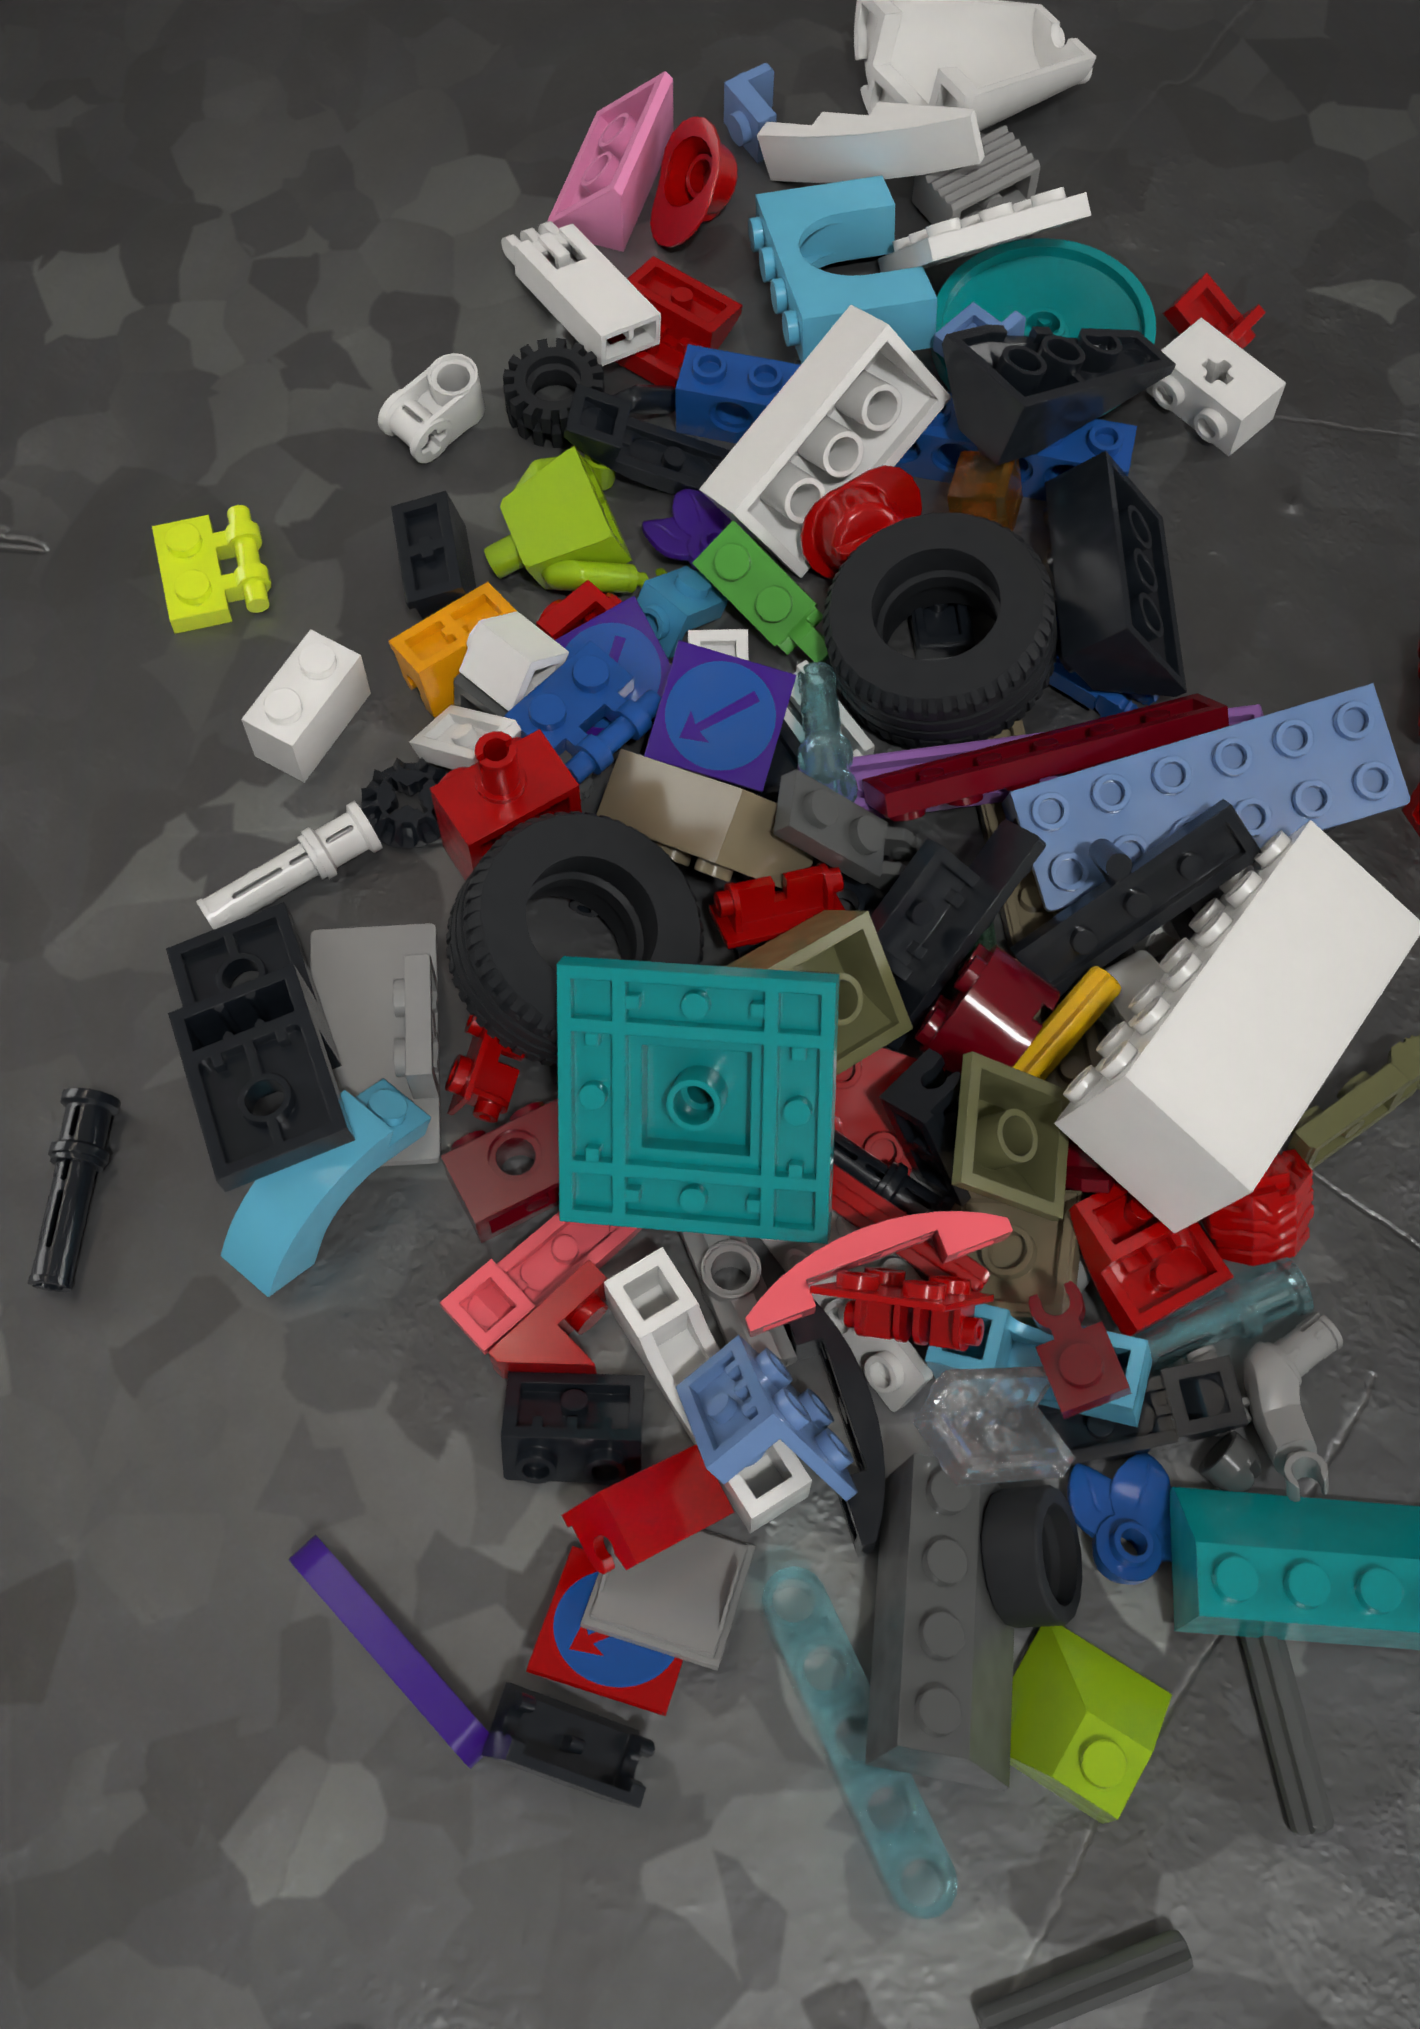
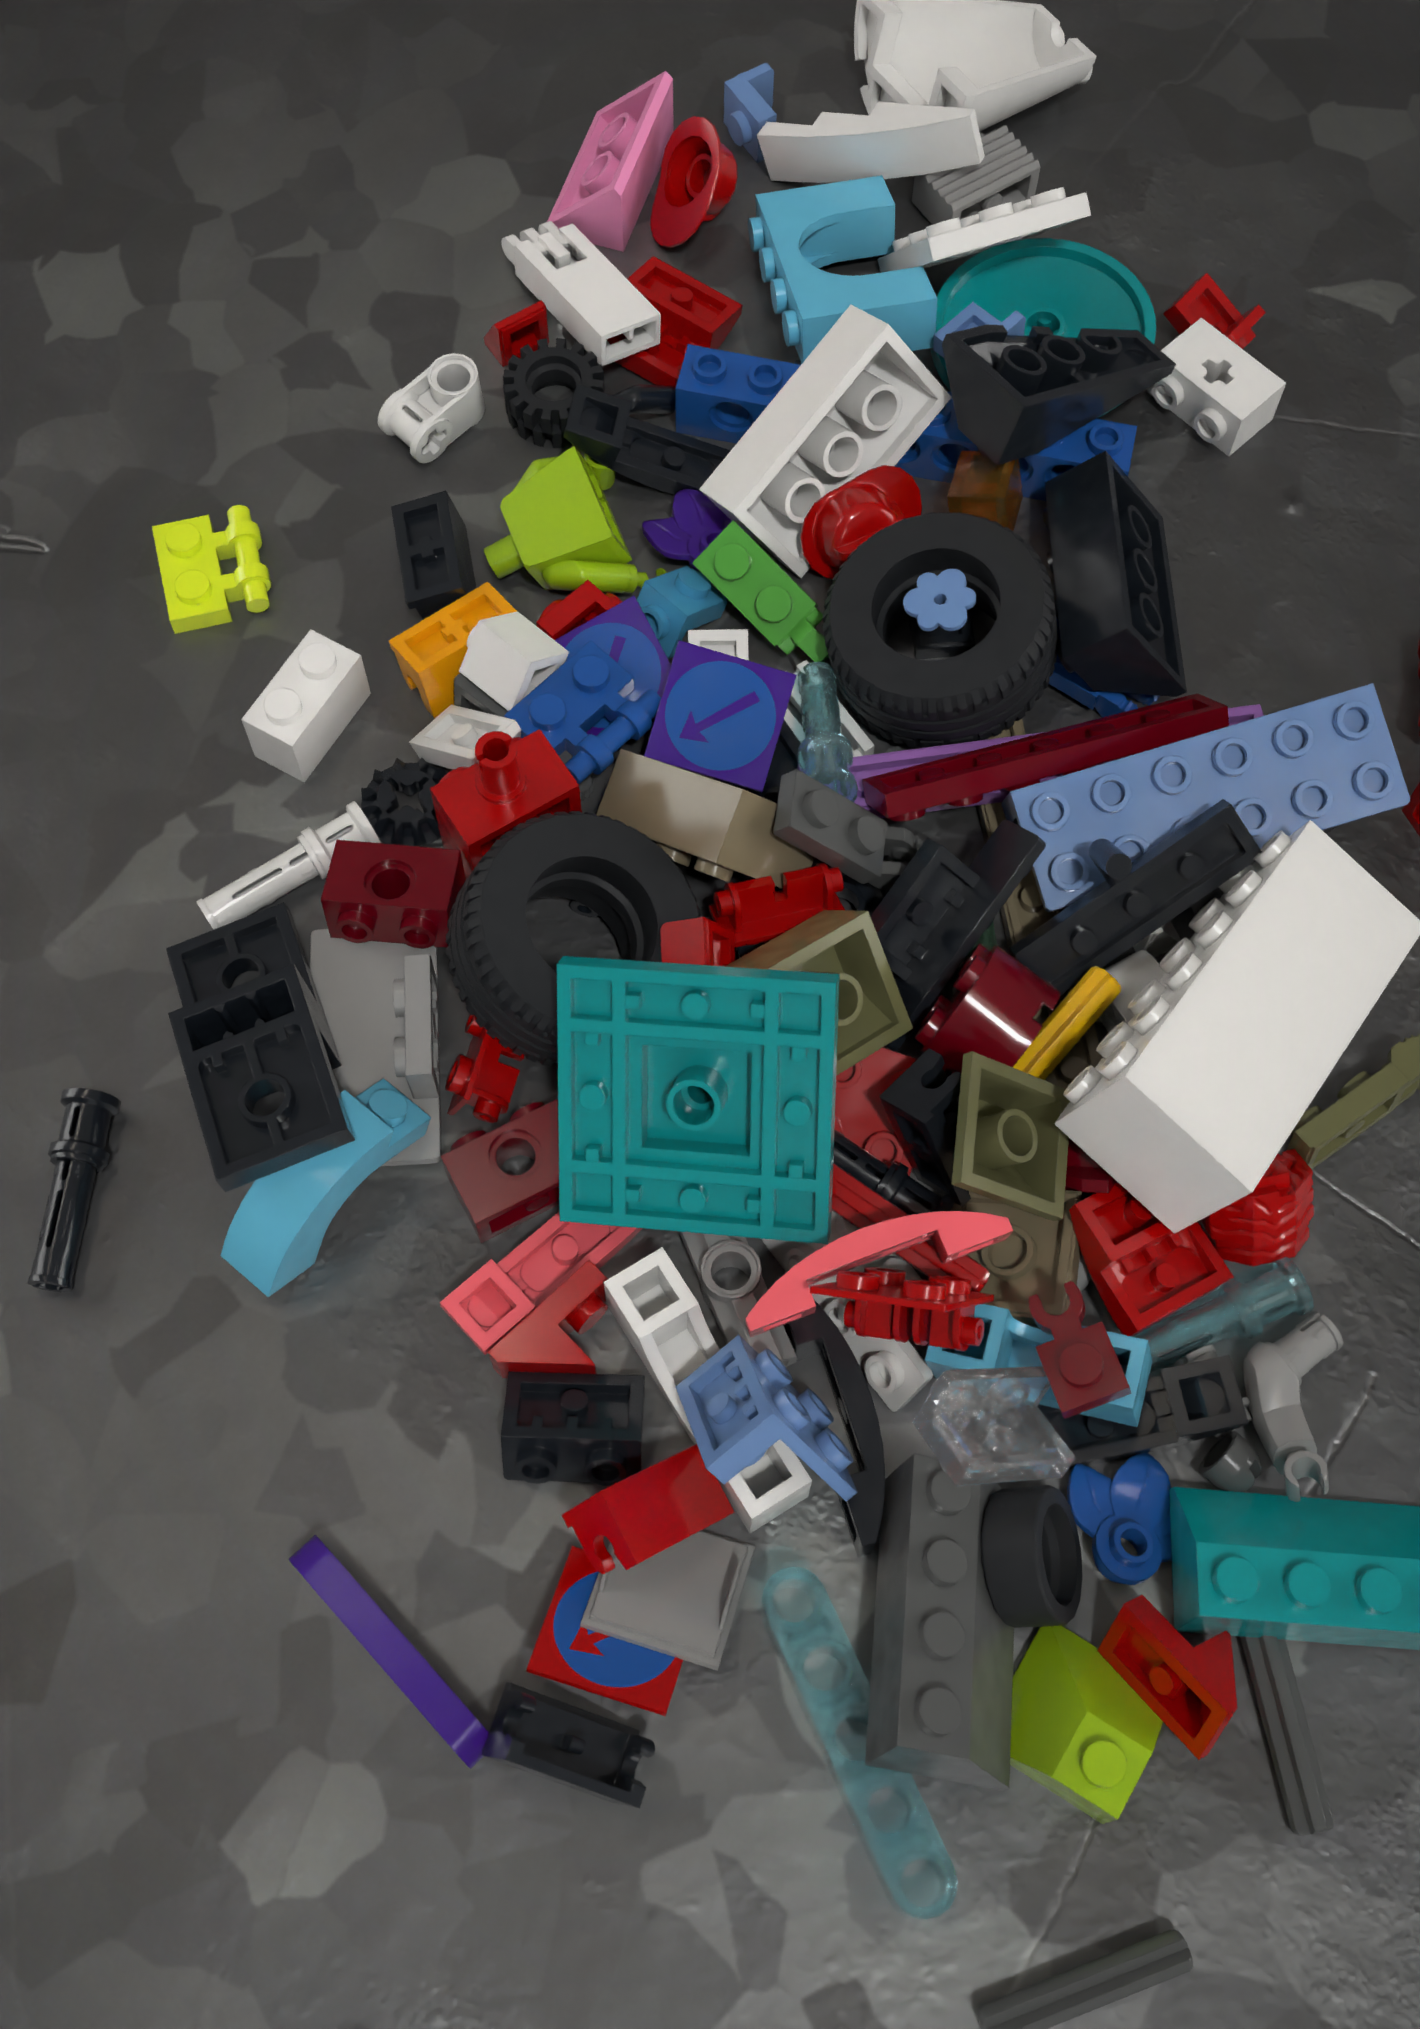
none -> dark red brick [321,840,466,949]
none -> red slope [484,300,549,367]
none -> red slope [660,917,735,967]
none -> medium blue plant [903,569,976,631]
none -> red slope [1097,1594,1238,1760]

